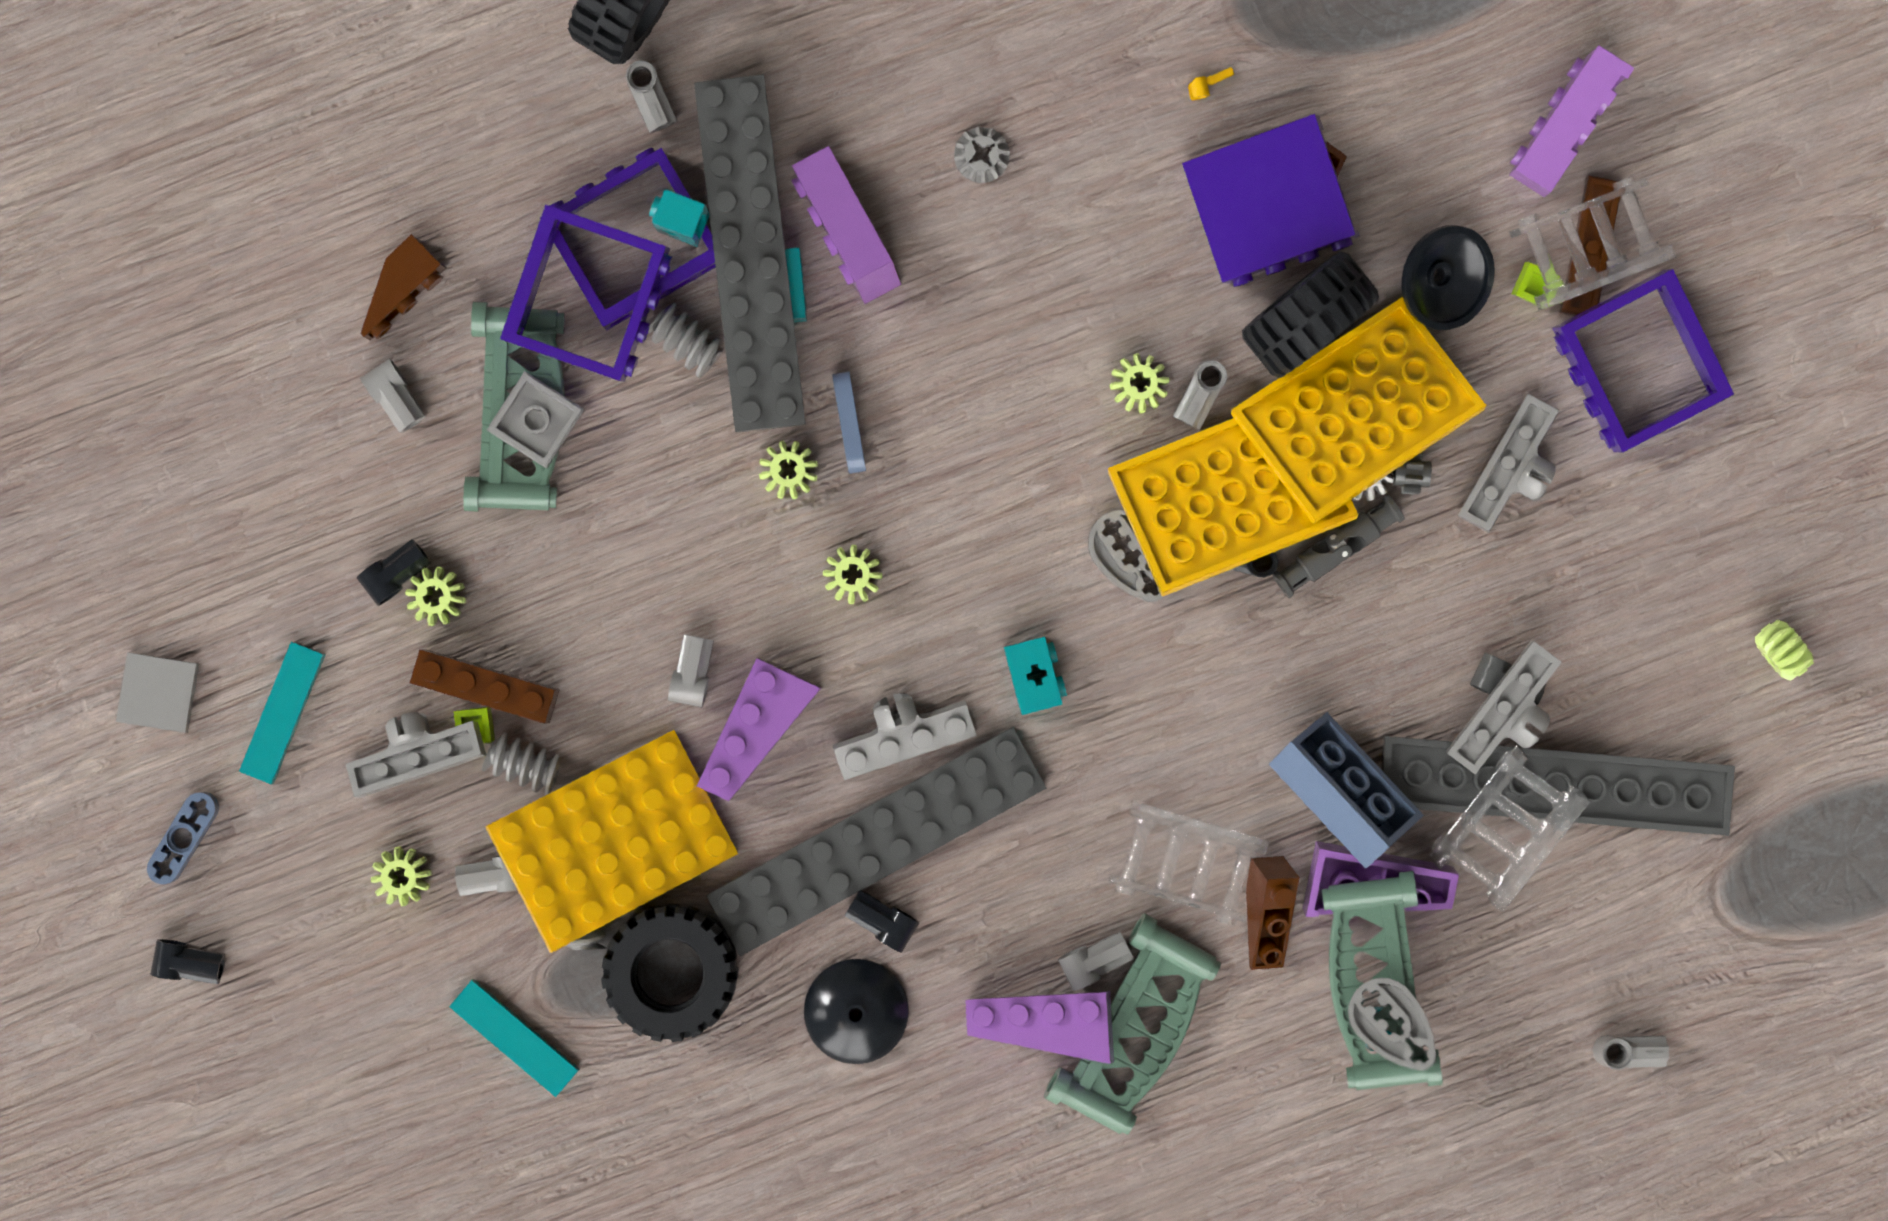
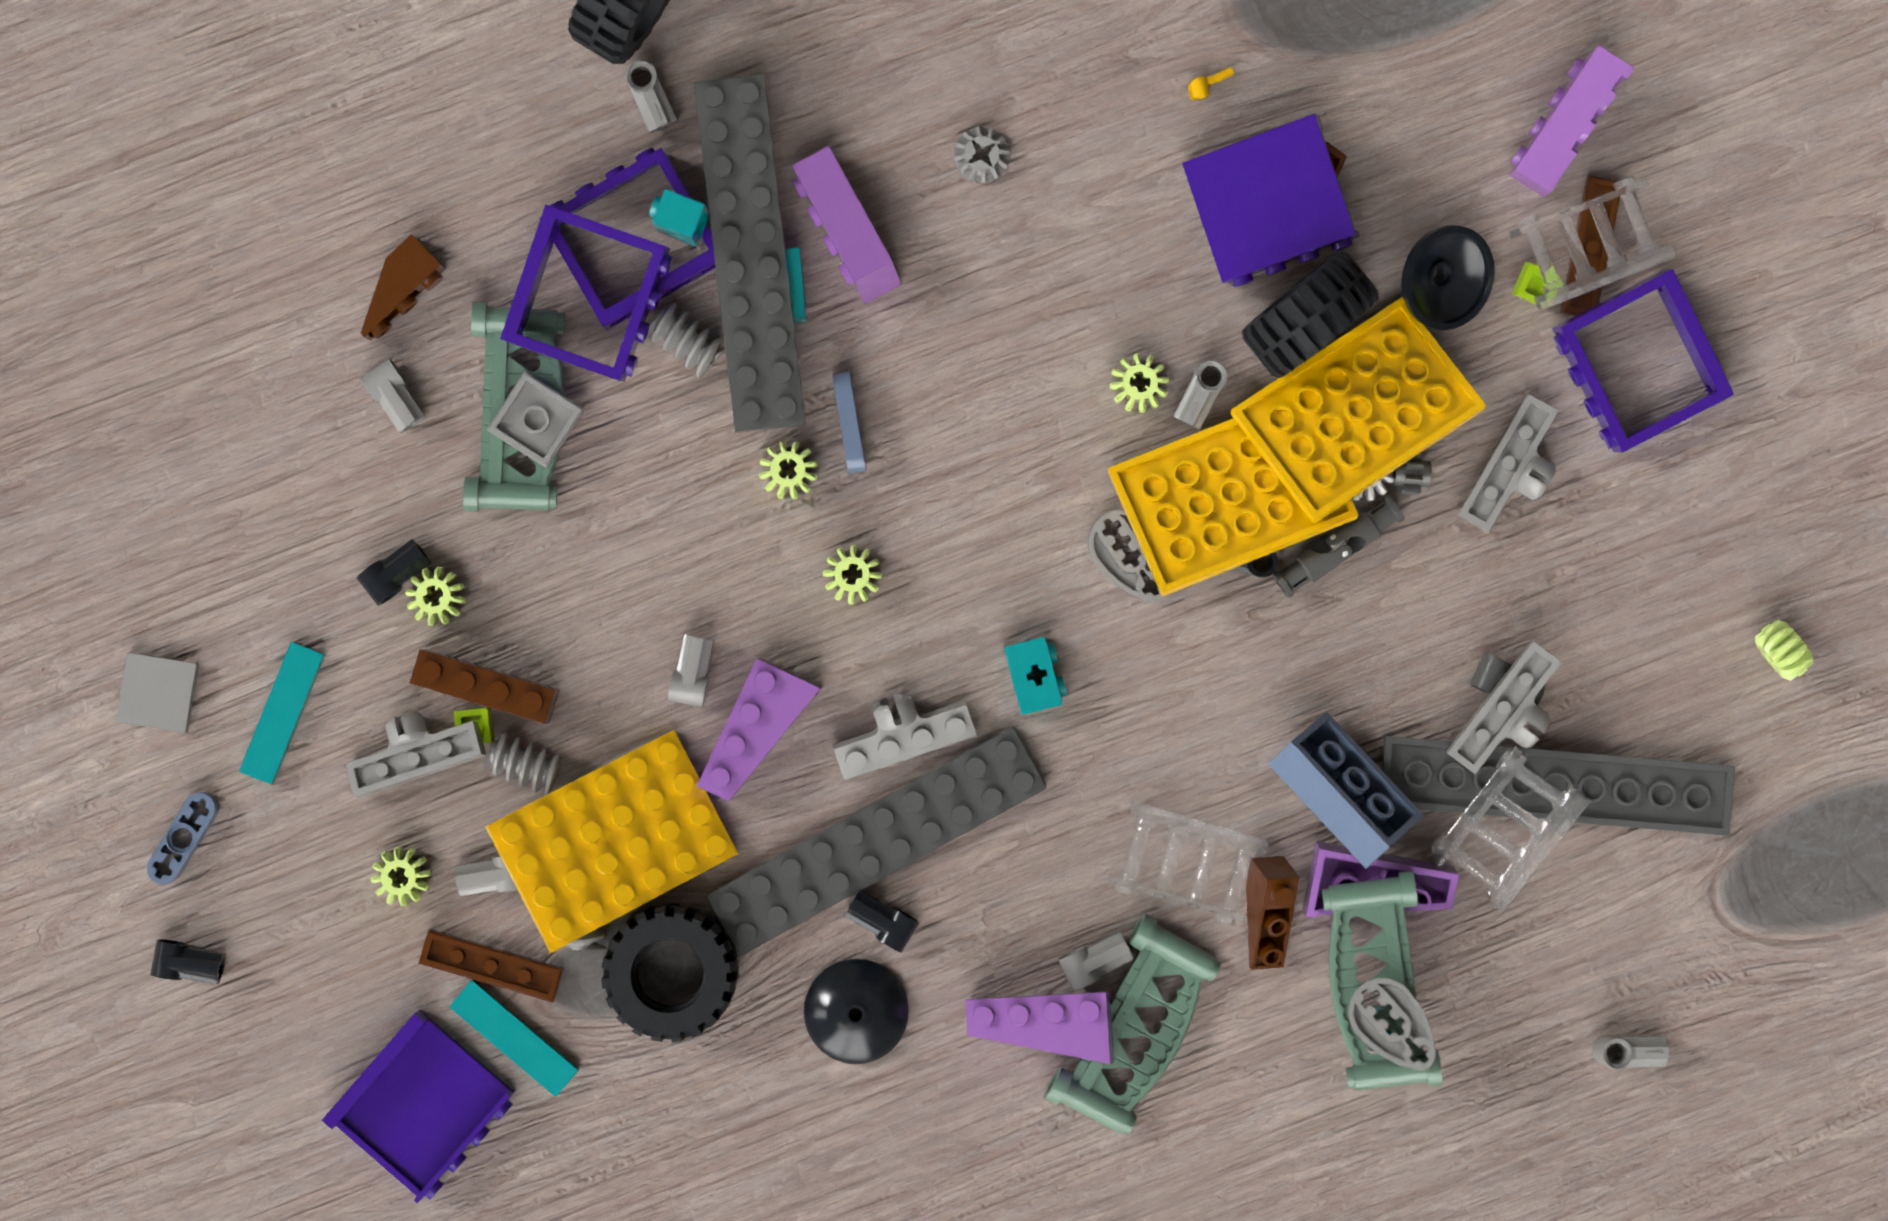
none -> dark purple panel [322,1010,515,1204]
none -> reddish brown tile [418,929,564,1003]

